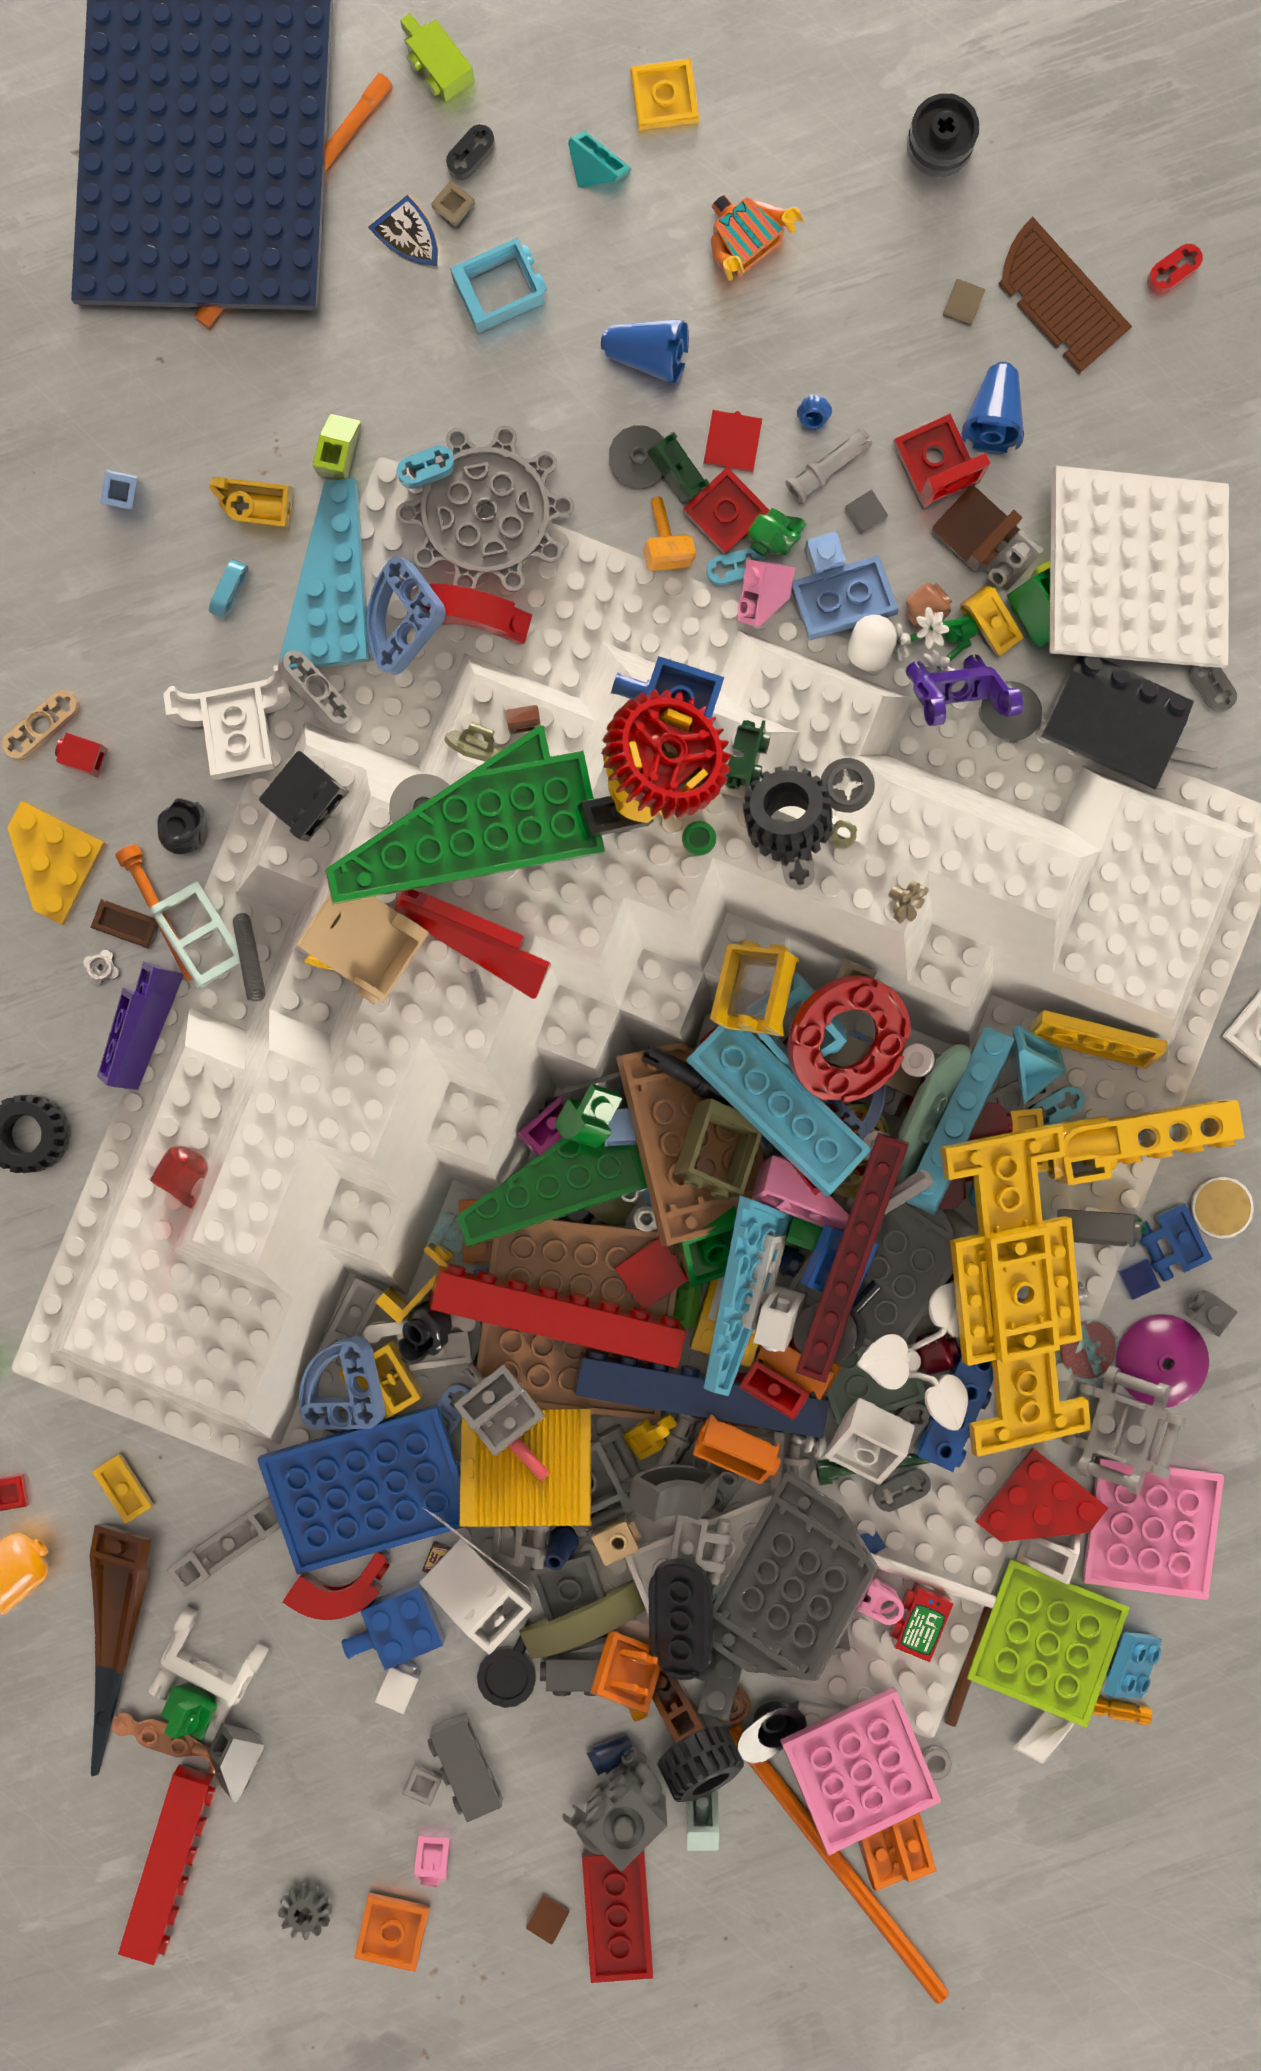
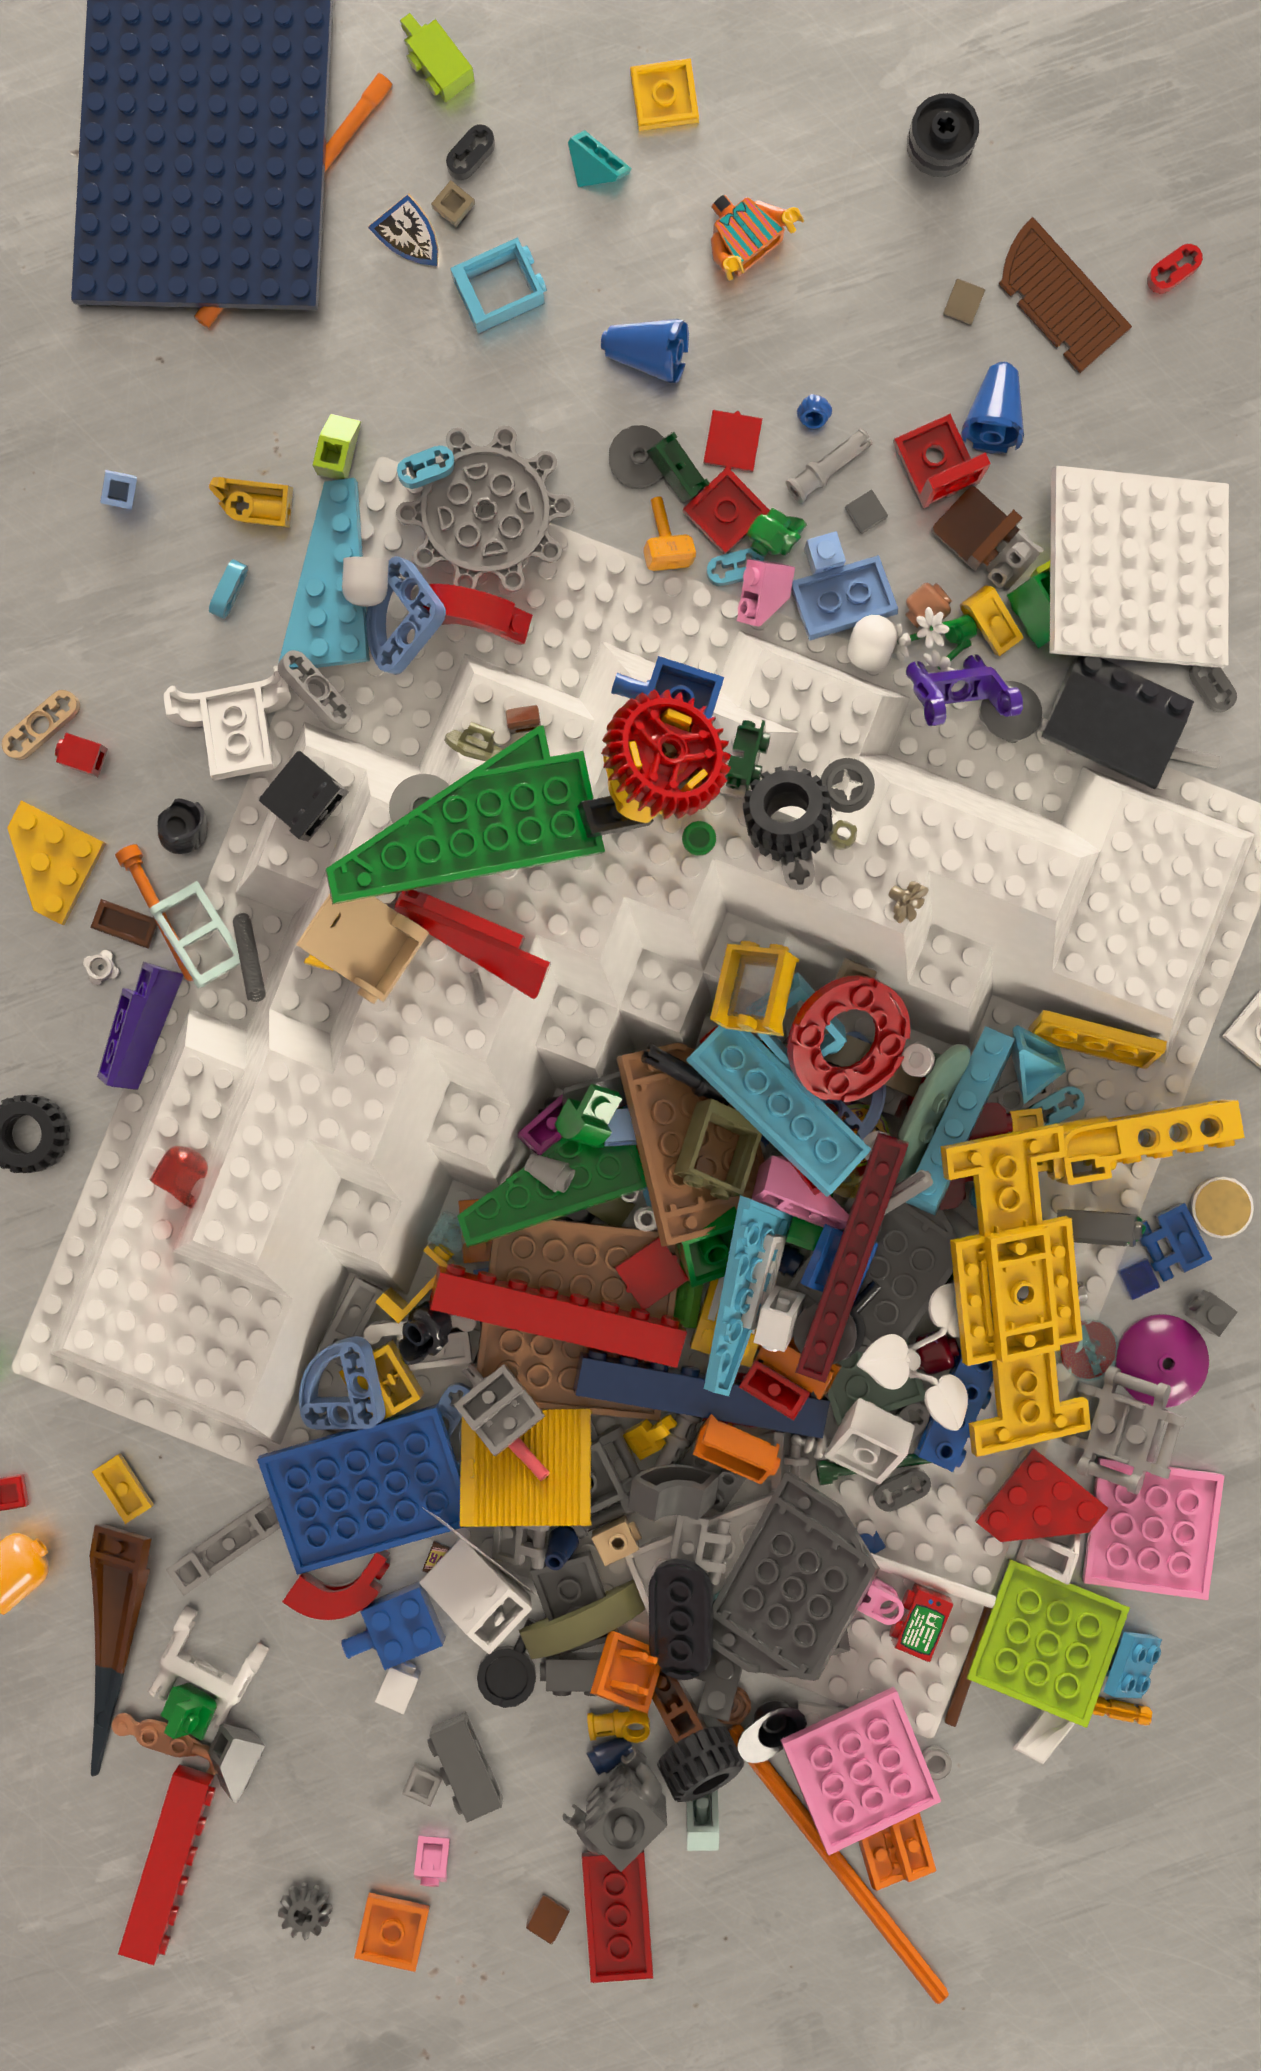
none -> white helmet [342,557,389,607]
none -> light grey cone [525,1153,575,1193]
none -> yellow connector [587,1709,650,1743]

